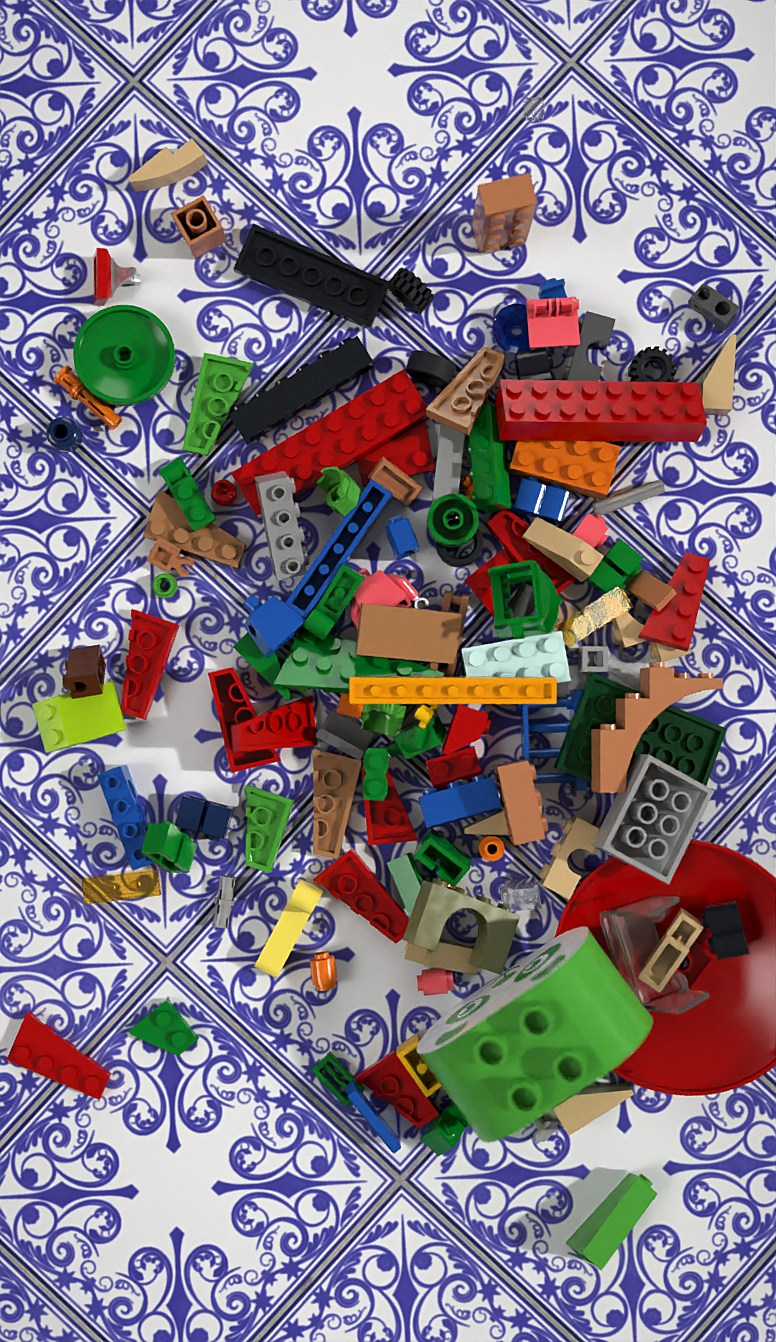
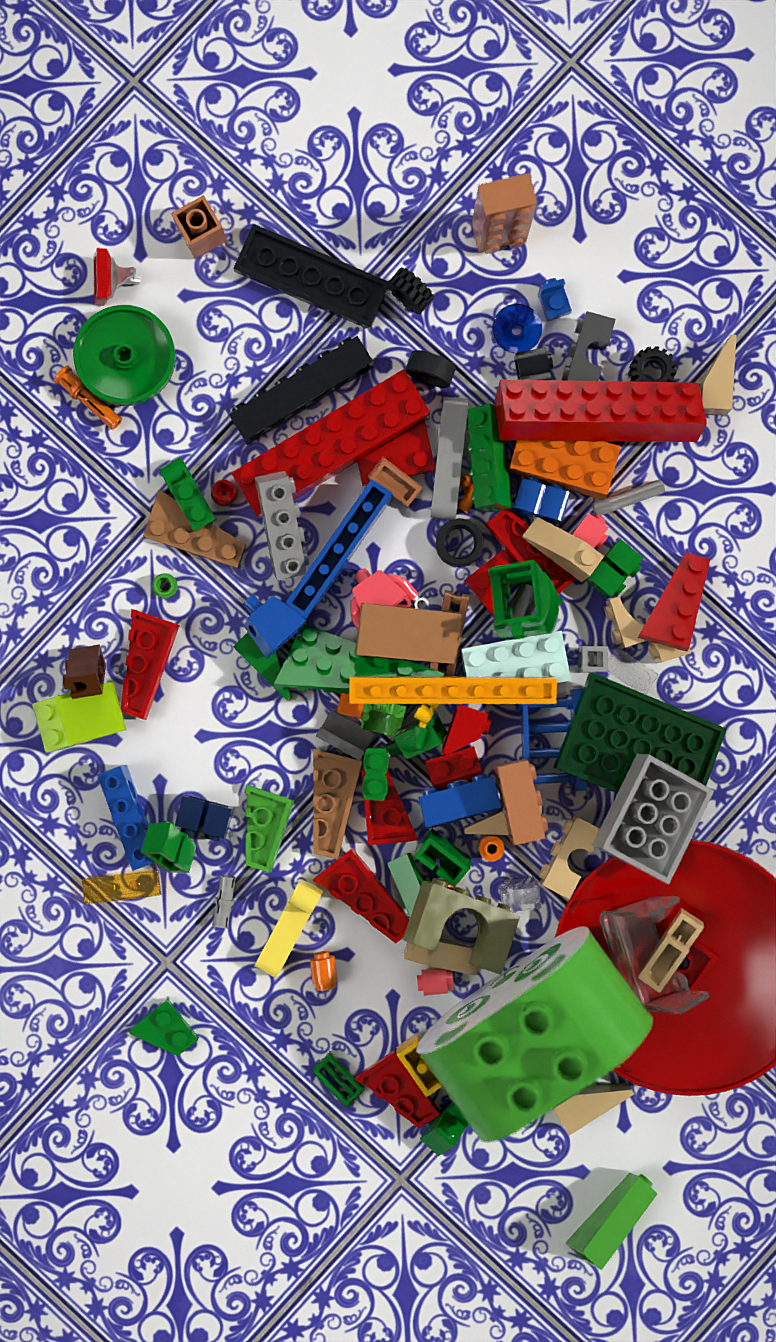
red wing [6,1011,112,1100] -> none
dark blue head [46,417,83,453] -> none
tan slope [128,138,208,192] -> none
nougat plate [147,537,195,577] -> none
bright green wing [182,353,254,457] -> none
red wedge [208,667,281,773] -> none
red wing [231,696,317,752] -> none
green plate [303,563,365,641] -> none
bright green hair [316,467,361,517] -> none
blue tile [346,1080,401,1153] -> none
blue brick [385,516,420,560] -> none
medium nougat wing [426,346,505,435] -> none
green brick [427,494,479,548] -> none
clear piece [524,97,544,120] -> none
coral hinge [526,297,580,348] -> none
light grey plant [533,1117,559,1144] -> none
clear yellow tile [556,586,633,647] -> none
nougat arch [591,662,723,793] -> none
nougat tile [625,569,677,611] -> none
dark grey leg [688,284,740,333] -> none
black brick [701,899,749,960] -> none

